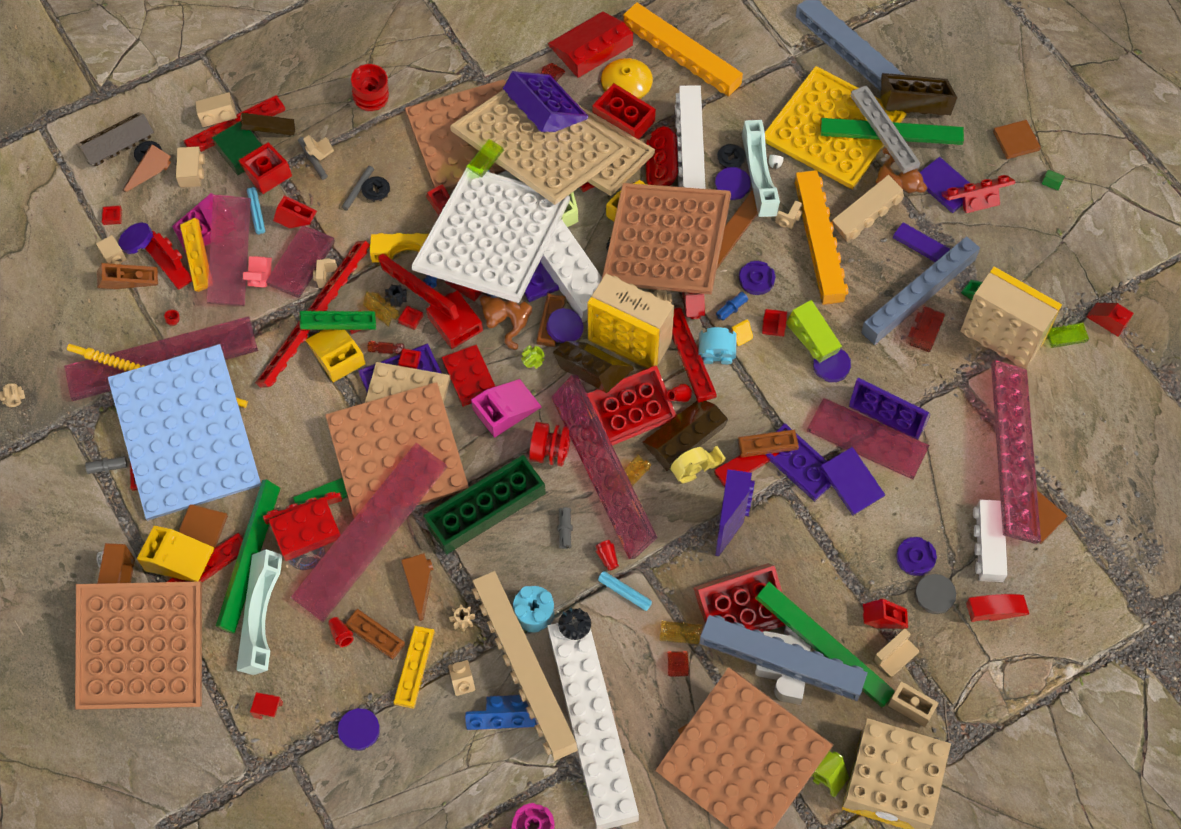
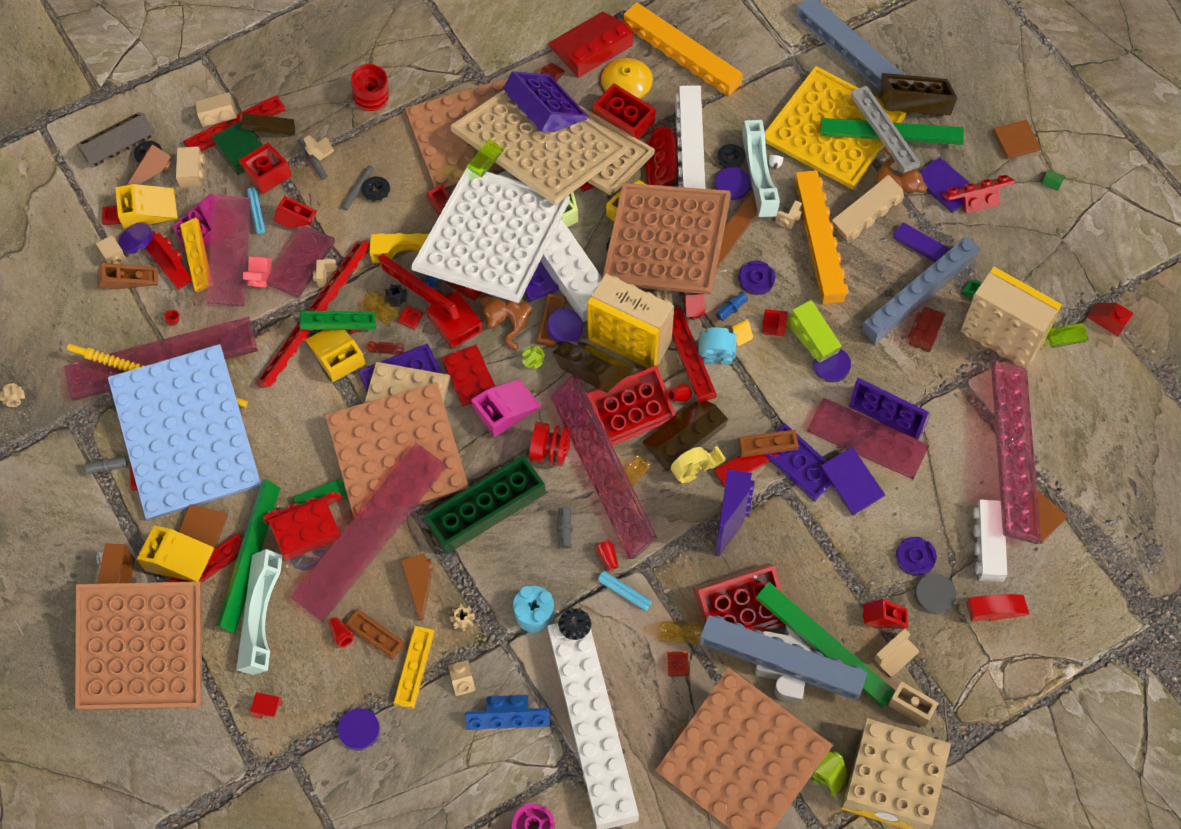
red tile [398,348,421,369] -> none
tan brick [471,571,578,761] -> none
none -> yellow slope [115,184,178,229]

